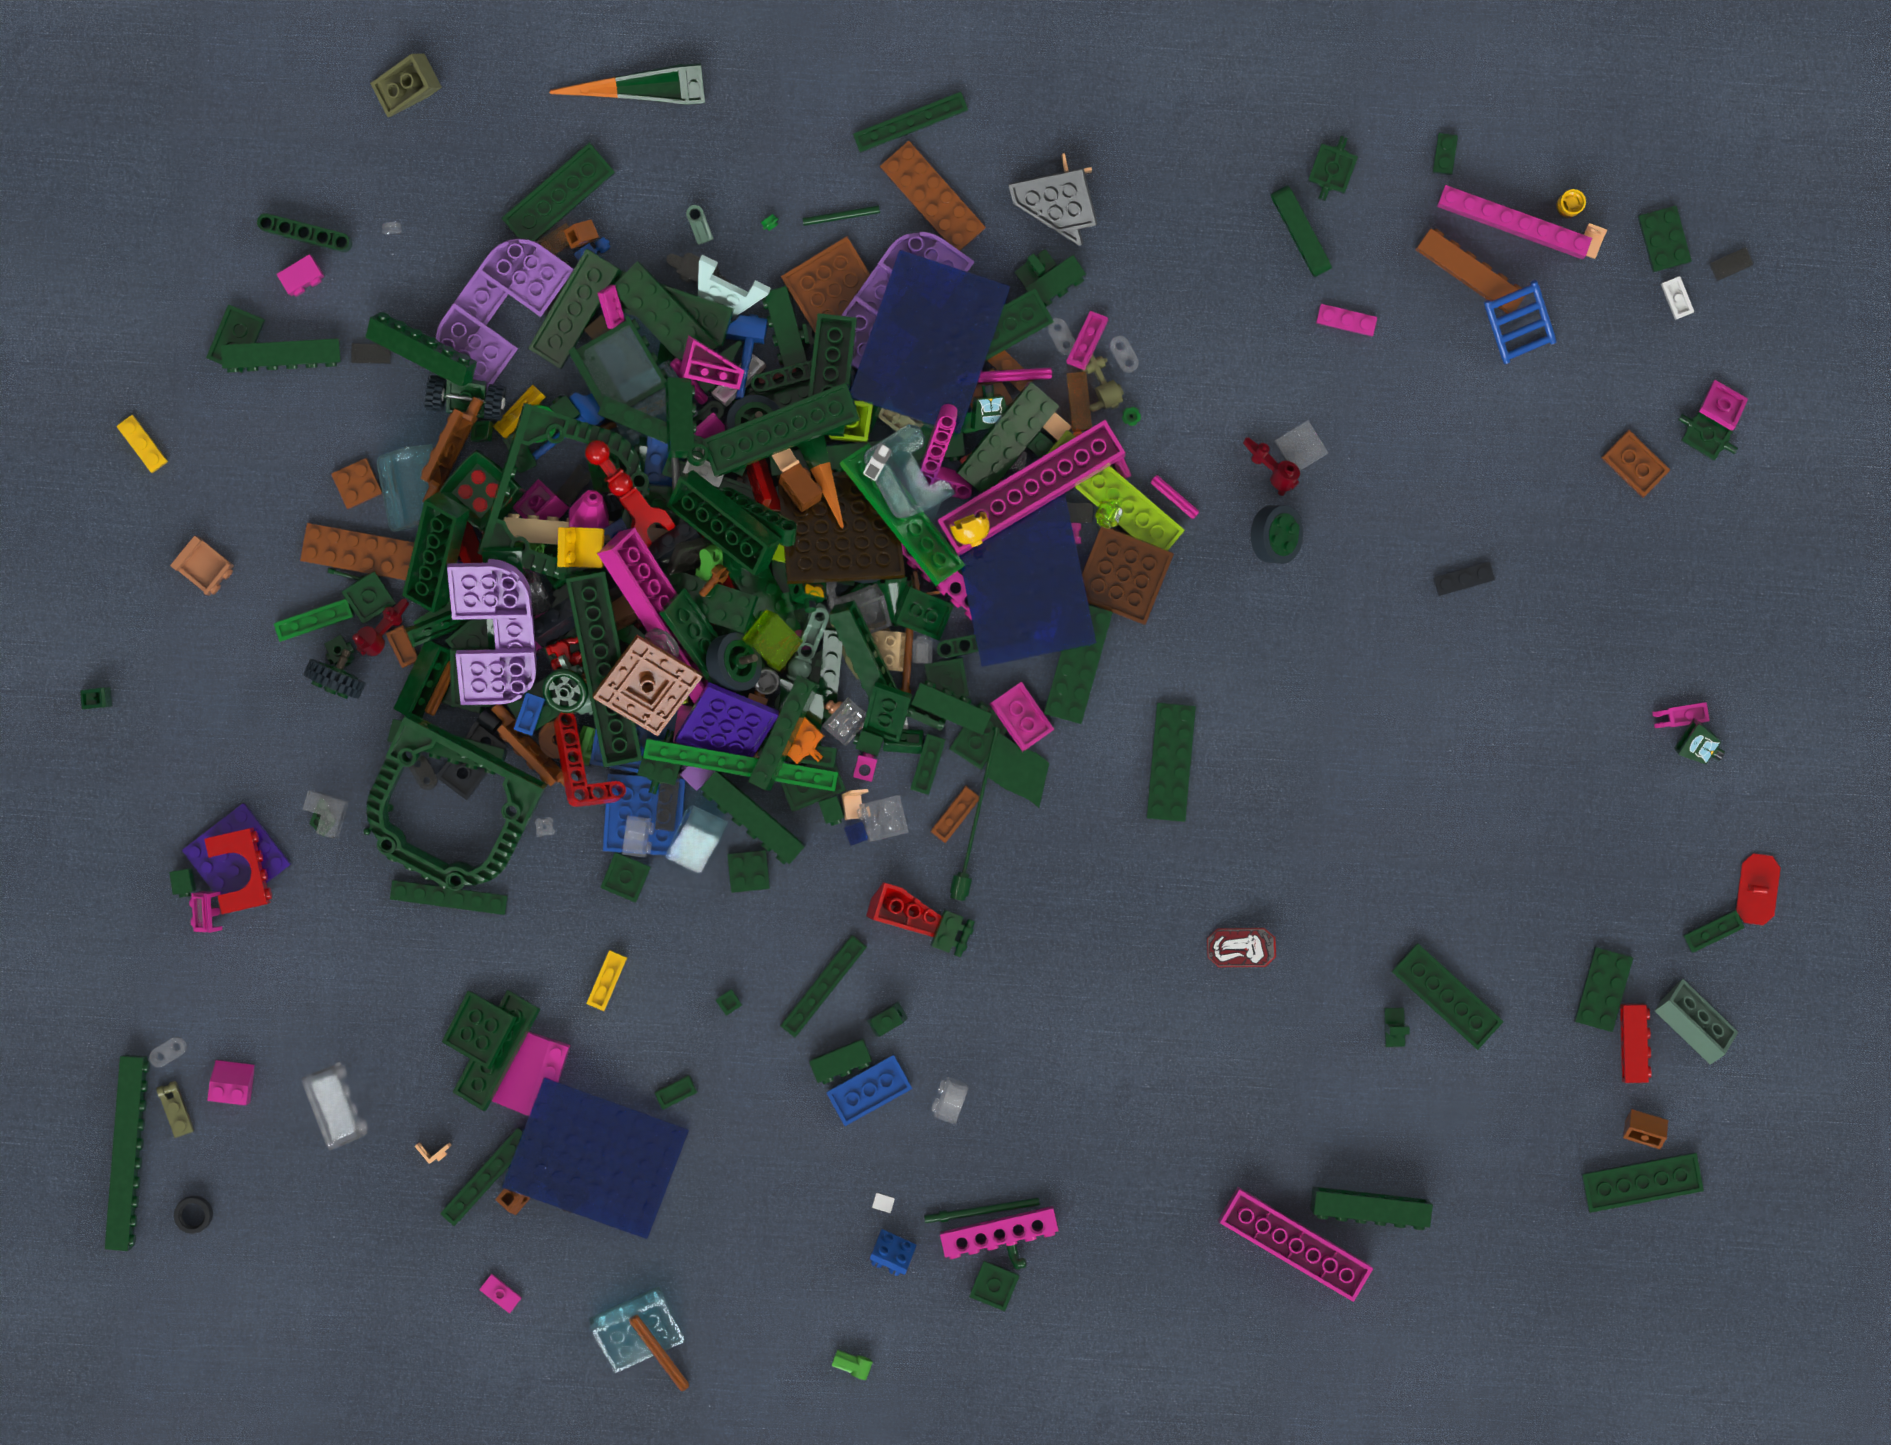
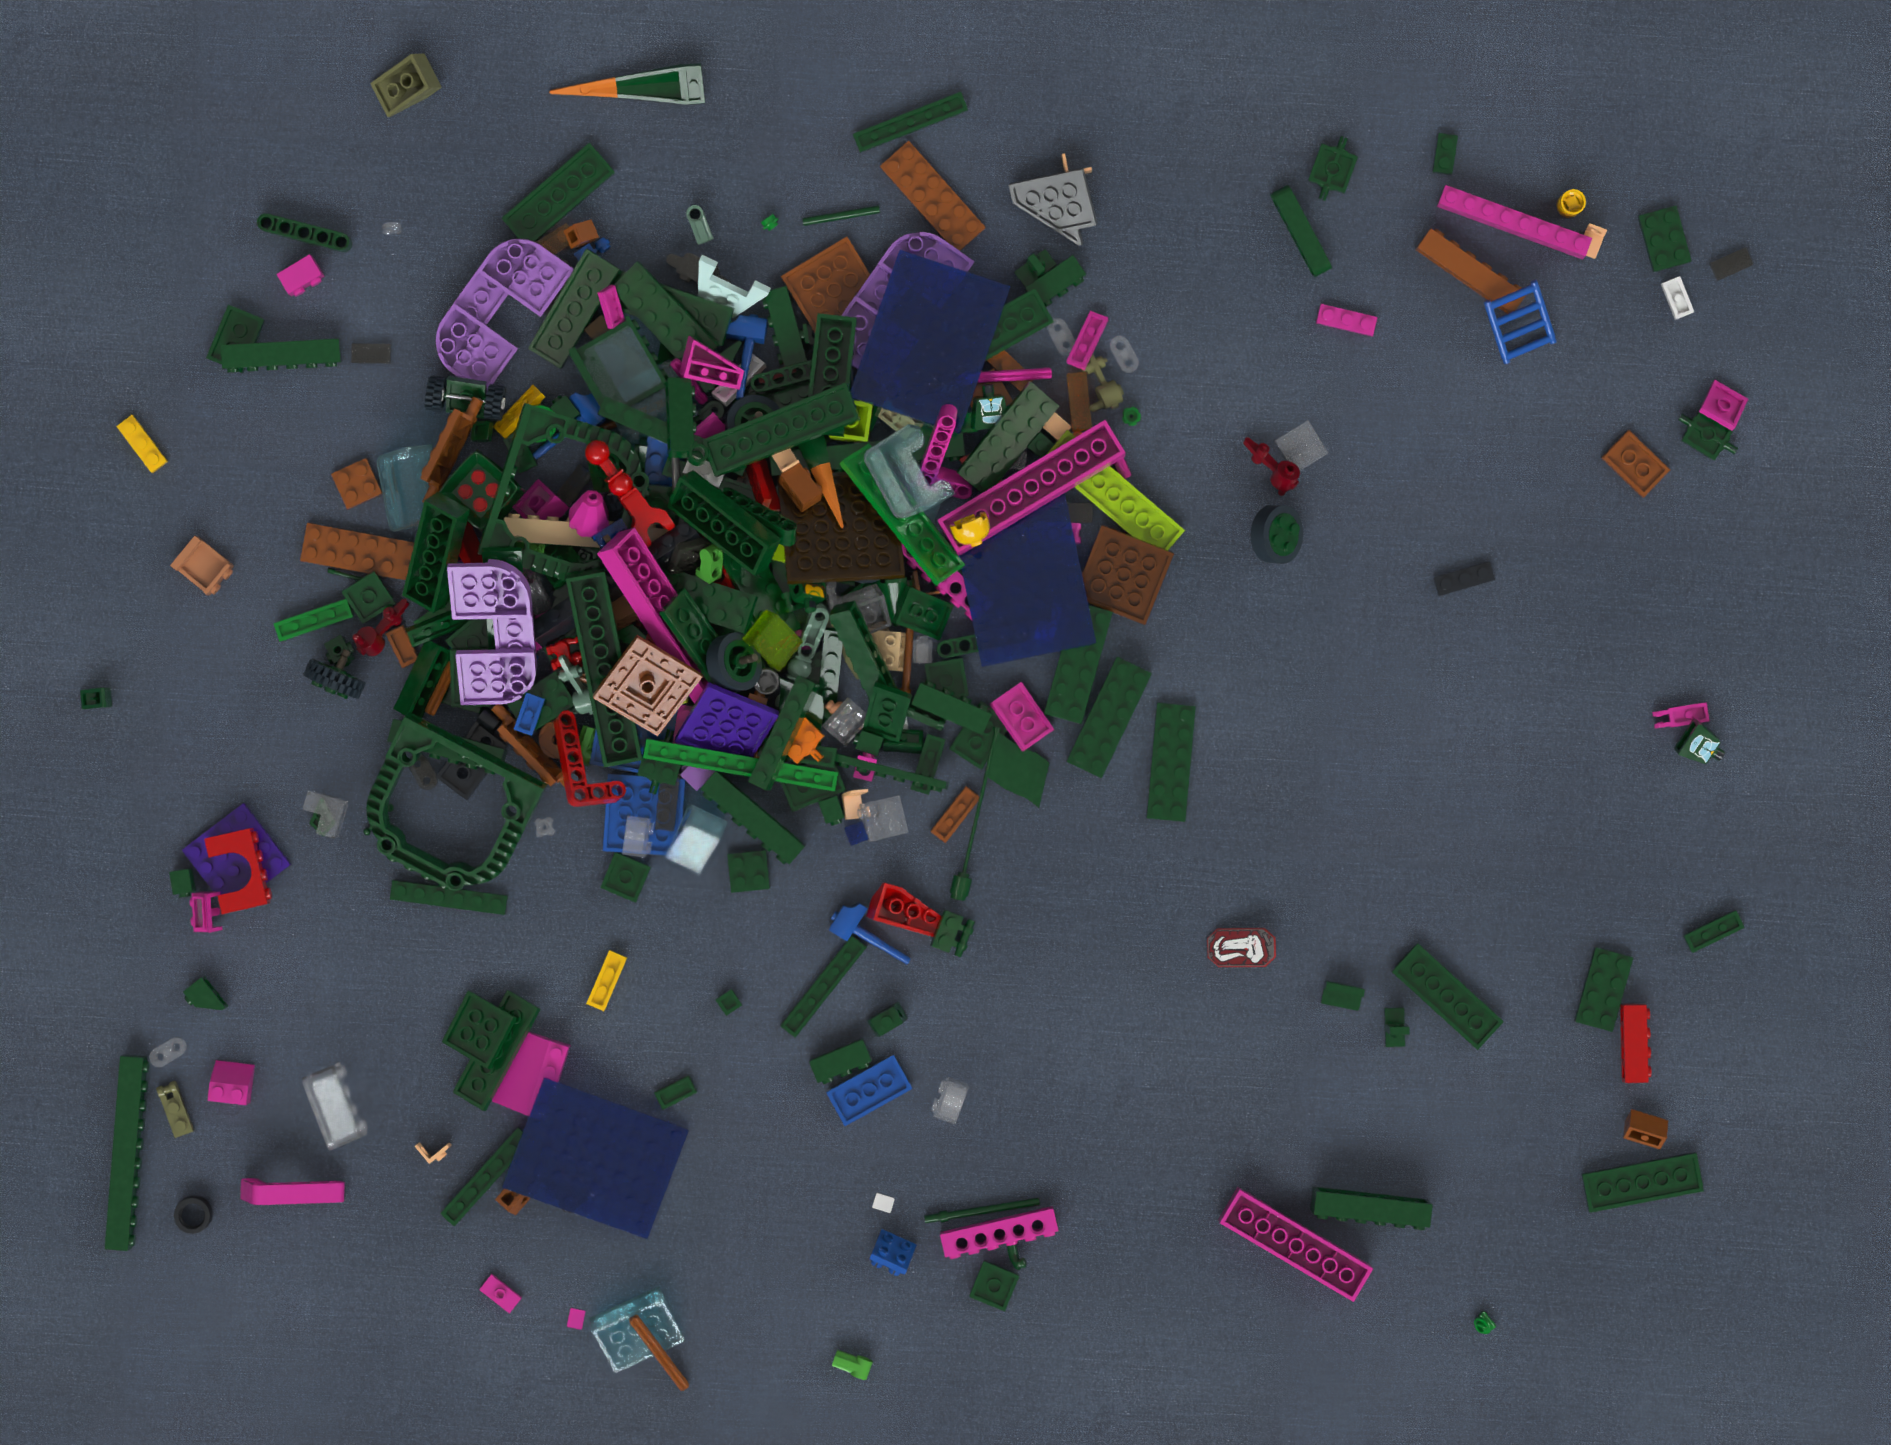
dark green brick [365,312,477,387] -> none
dark green plate [542,669,588,713] -> none
yellow bracket [557,527,604,568] -> none
clear tile [644,628,679,658] -> none
dark orange bar [699,564,729,597] -> none
sticker [863,443,892,481] -> none
clear neon green head [1095,498,1123,529] -> none
dark pink axle [1151,475,1199,519] -> none
sand green slope [1655,979,1738,1065] -> none
red shield [1736,853,1781,925] -> none
none -> dark green slope [183,976,229,1010]
none -> dark pink beam [240,1178,345,1205]
none -> dark pink sticker [567,1308,586,1330]
none -> blue piece [828,902,911,965]
none -> dark green plate [836,754,949,792]
none -> dark green brick [1066,657,1152,778]
none -> dark green panel [1321,981,1365,1011]
none -> green plate [1474,1311,1496,1334]

